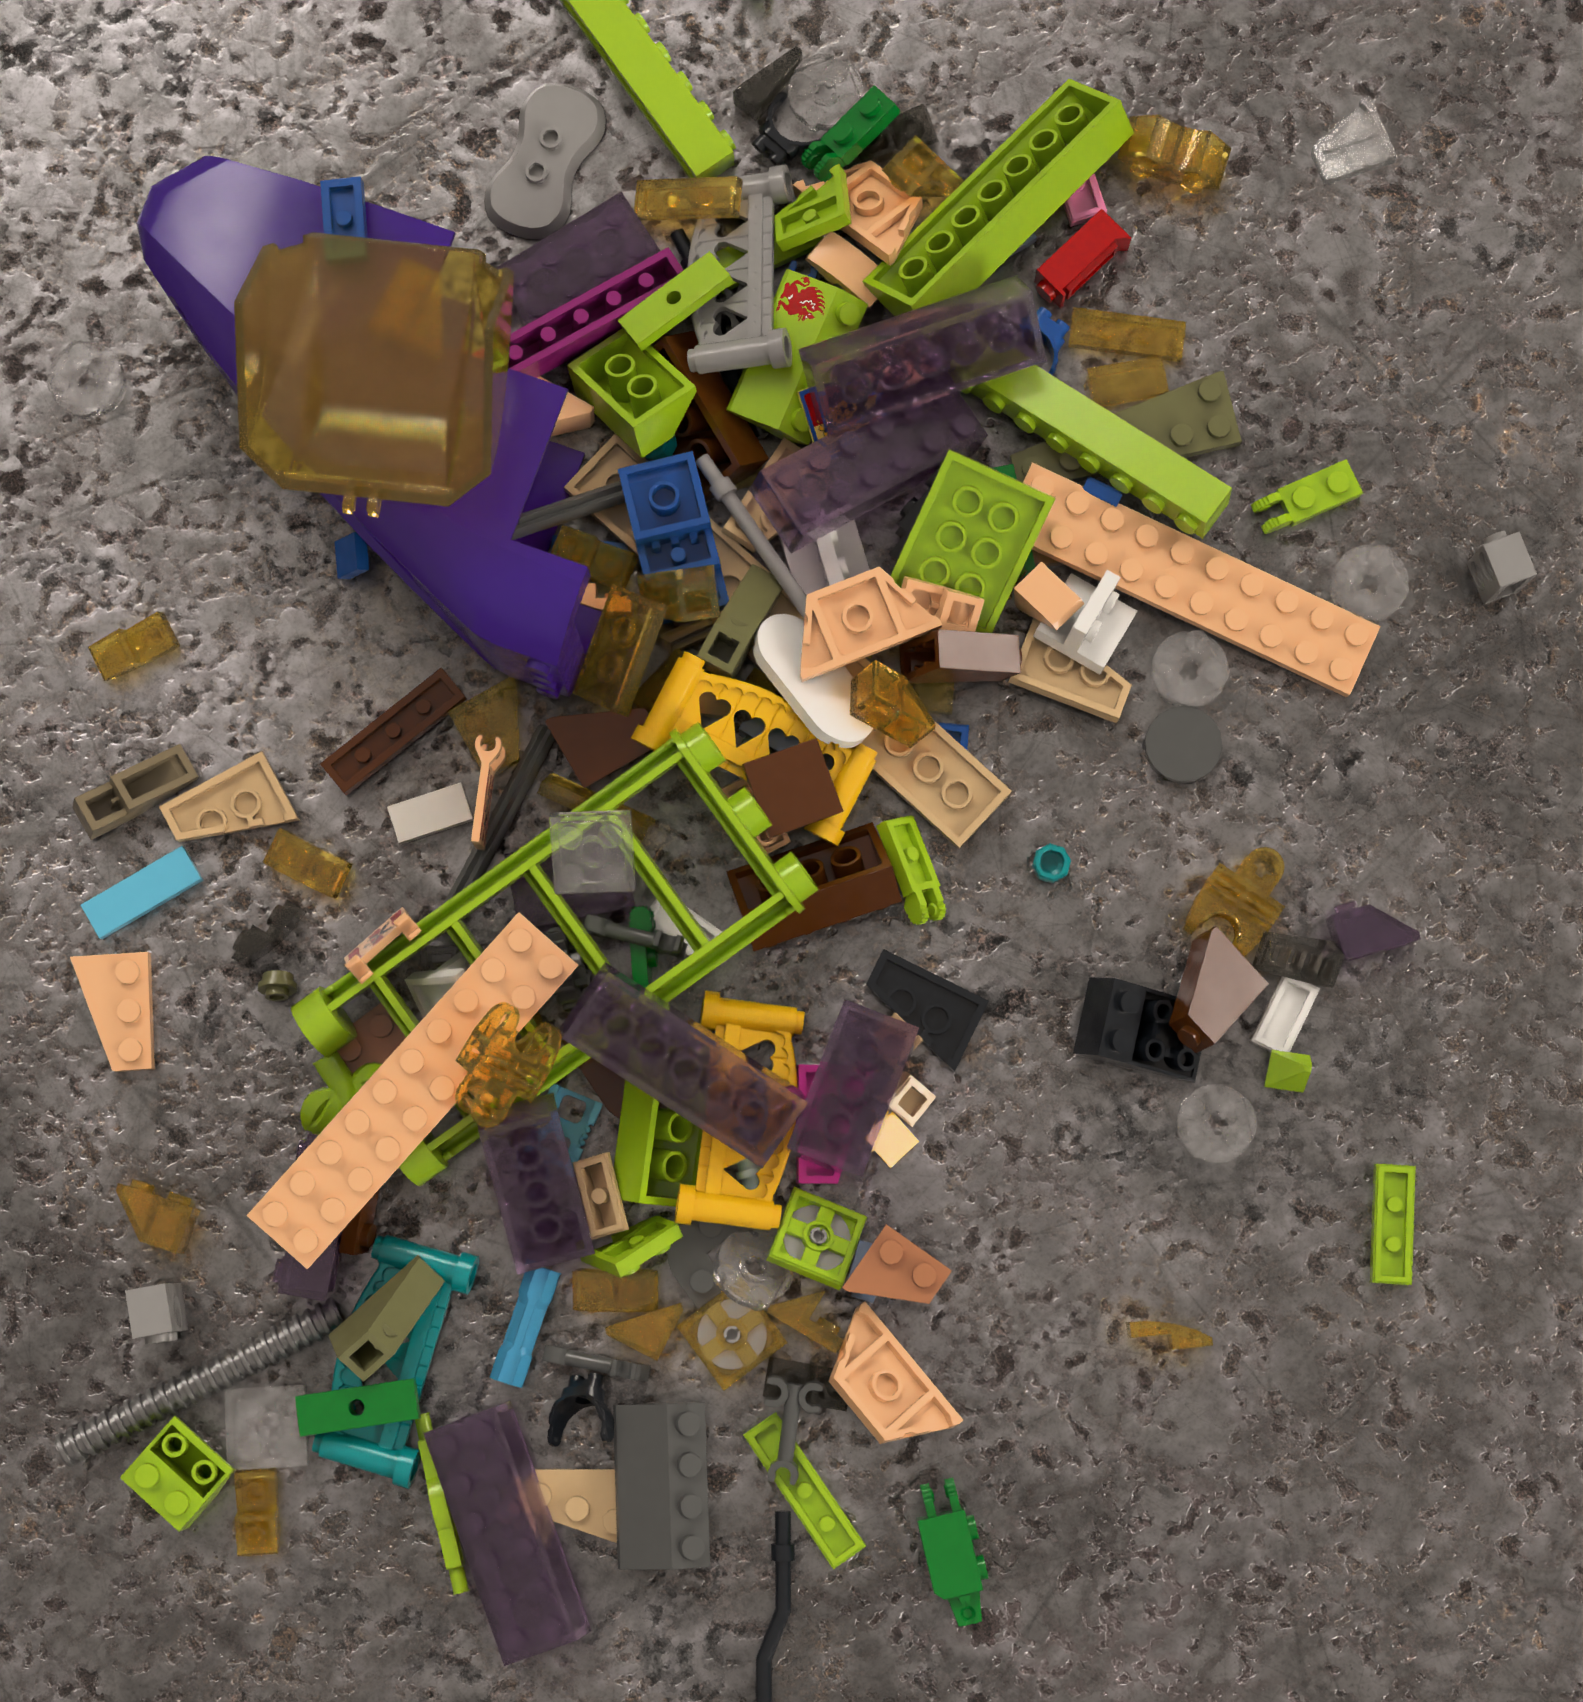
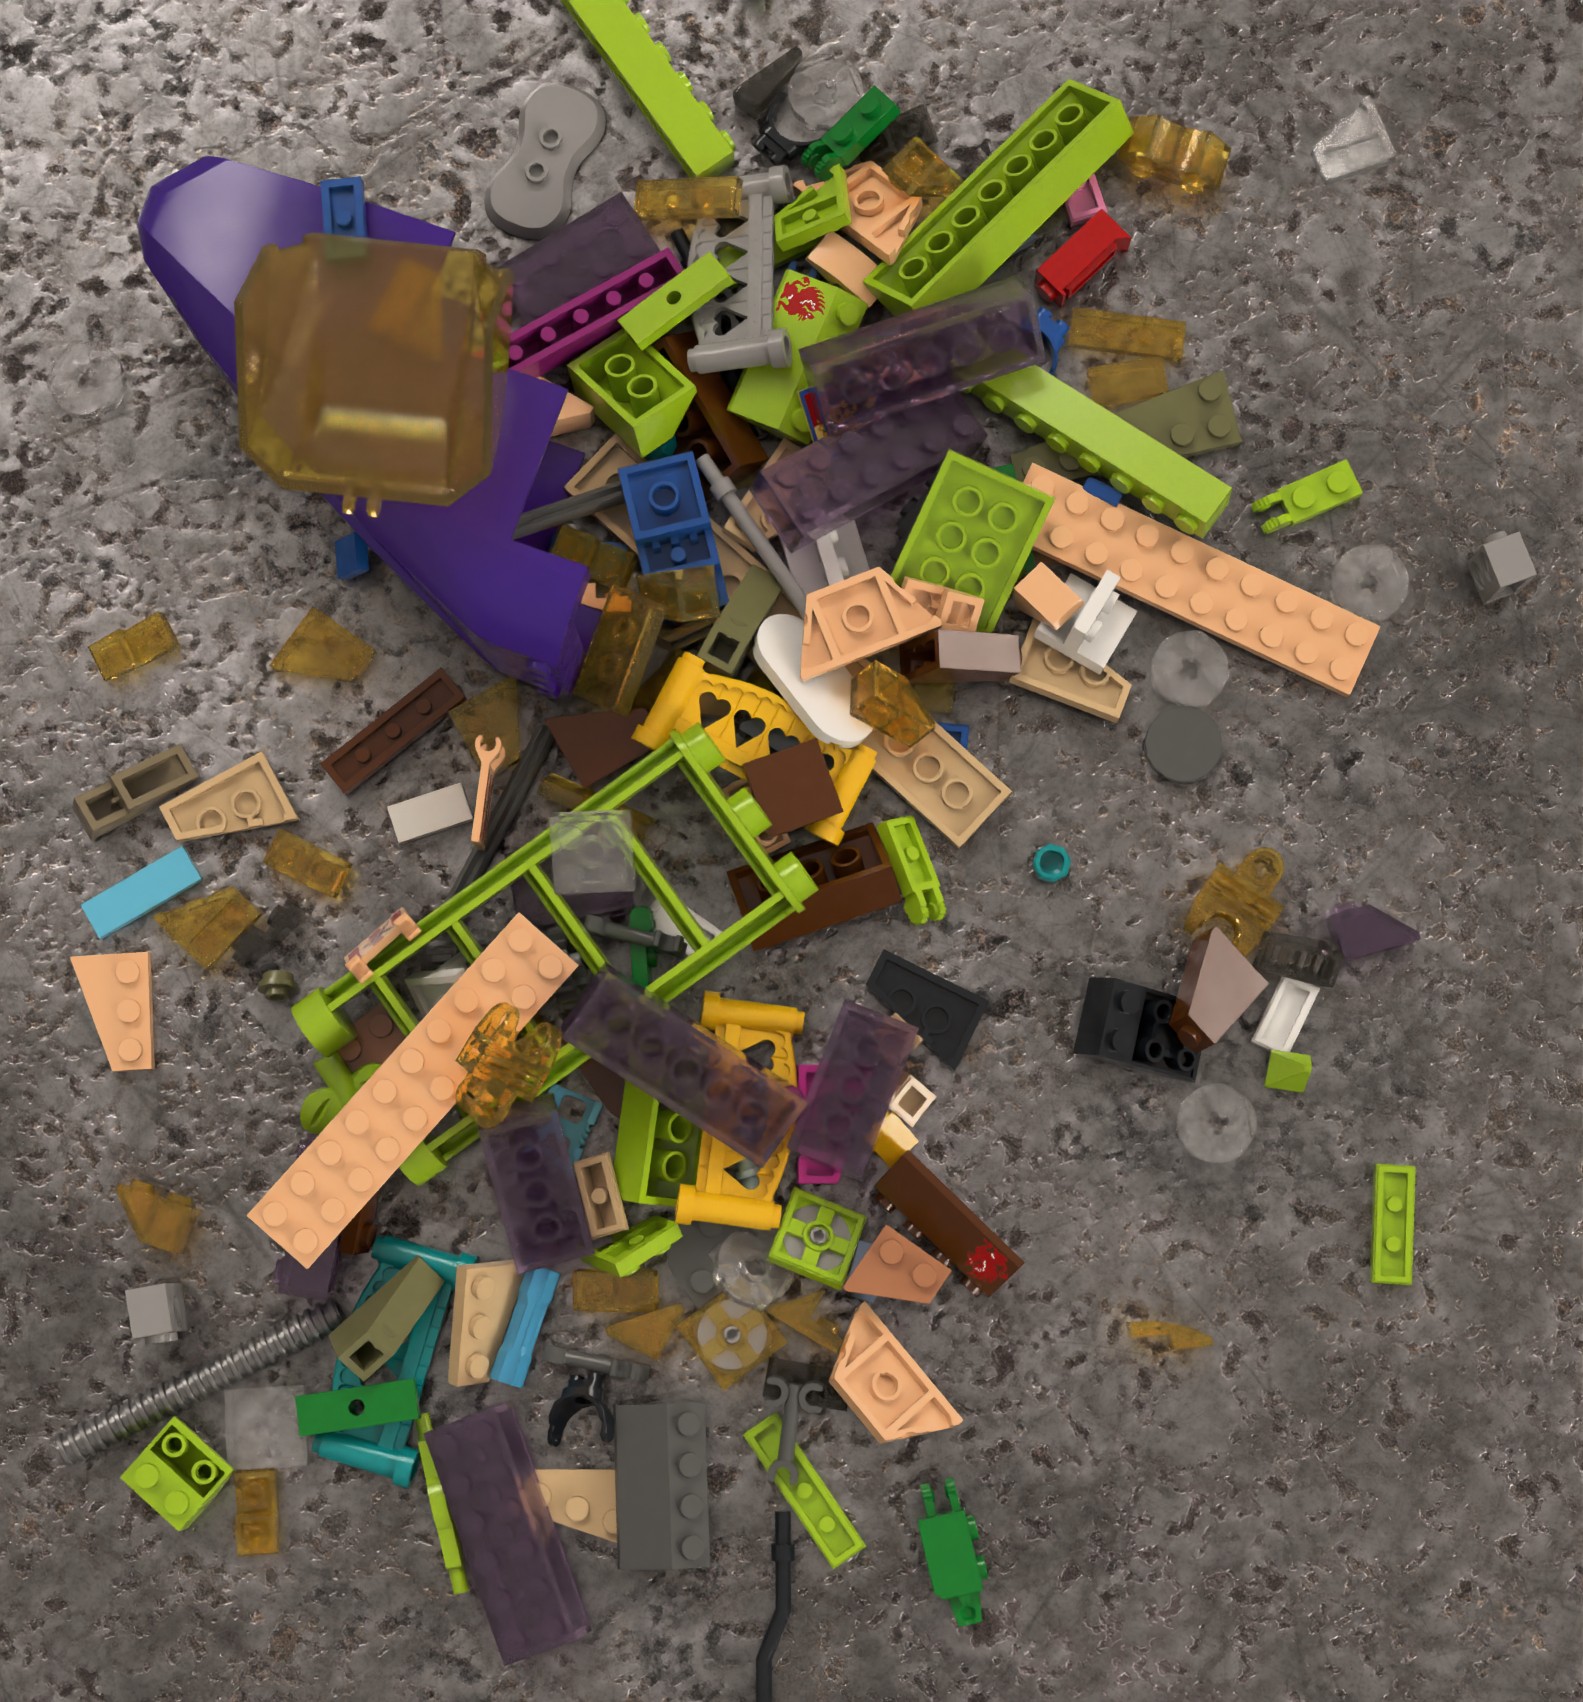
none -> clear yellow wing [153,886,263,971]
none -> clear yellow wing [269,606,377,683]
none -> tan wing [447,1258,529,1387]
none -> reddish brown slope [873,1150,1025,1298]

